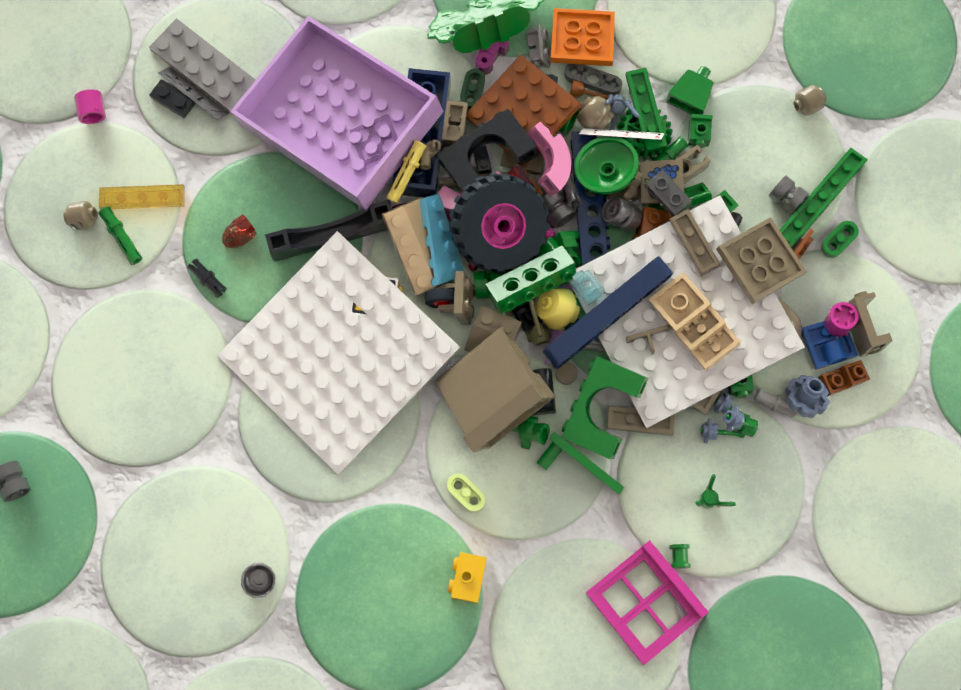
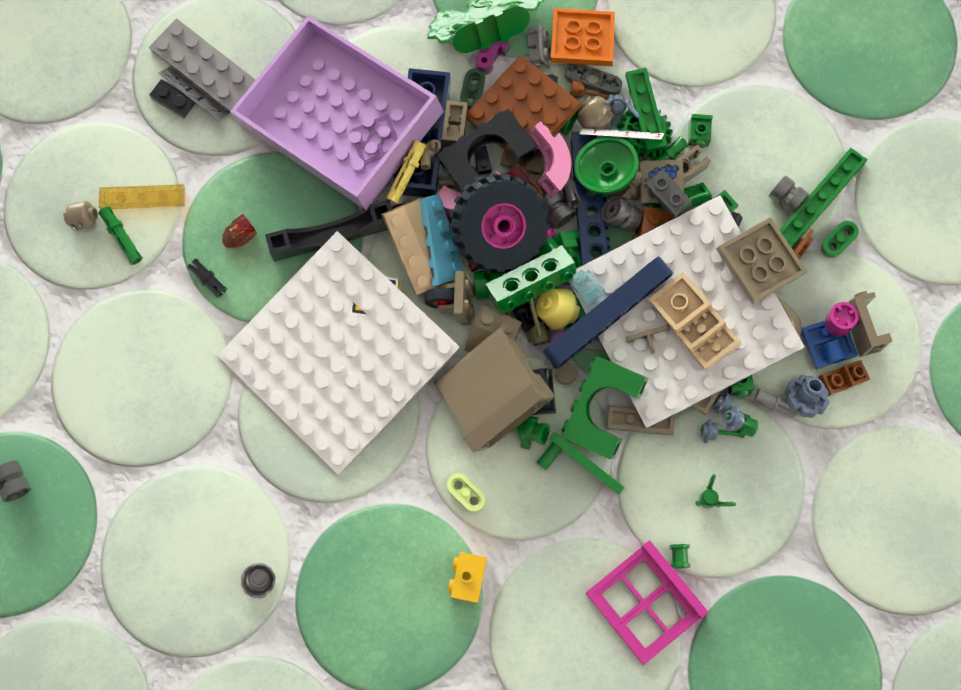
dark pink piece [74,89,106,124] -> none
green torso [666,66,714,115] -> none
dark tan tile [669,209,721,277] -> none
dark tan head [793,85,827,116] -> none

